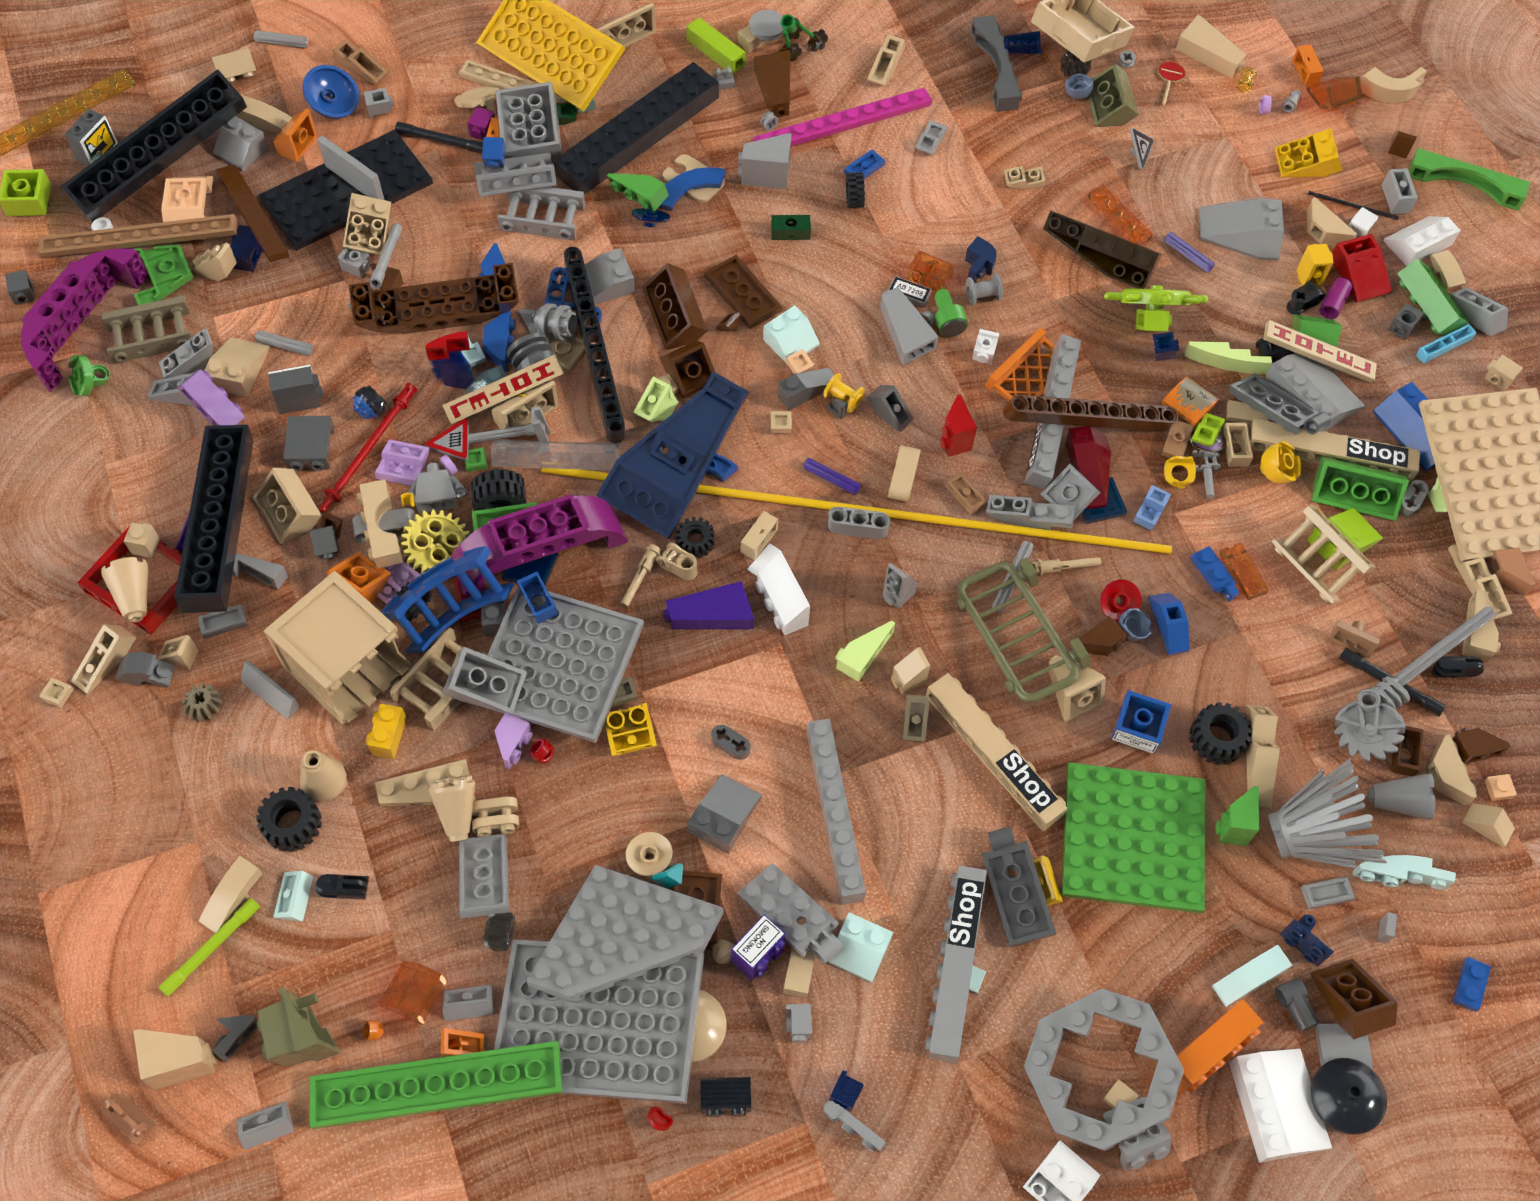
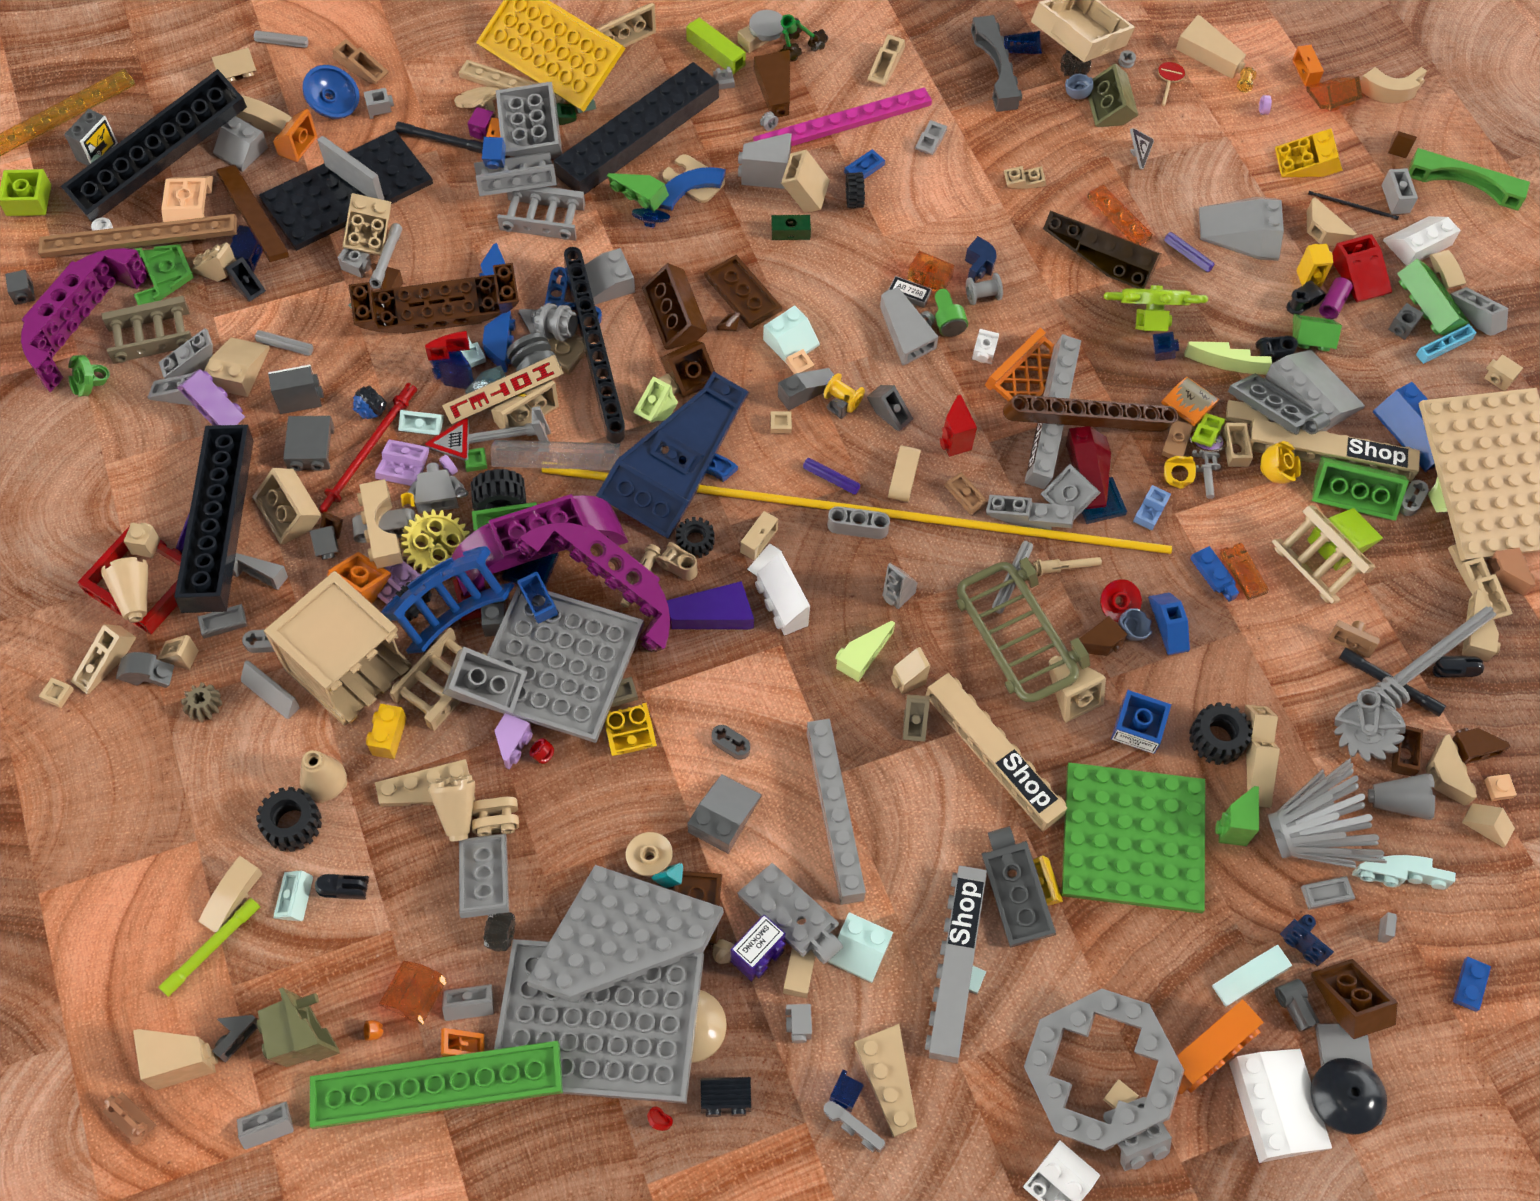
tan tile [1263,320,1377,383] -> none
light grey pin [1282,90,1302,113] -> none
white panel [1348,207,1378,238] -> none
none -> black slope [225,257,266,302]
none -> light grey beam [242,630,275,653]
none -> light aqua slope [398,410,444,435]
none -> magenta slope [515,523,670,652]
none -> tan brick [781,149,830,213]
none -> tan wing [854,1024,917,1138]

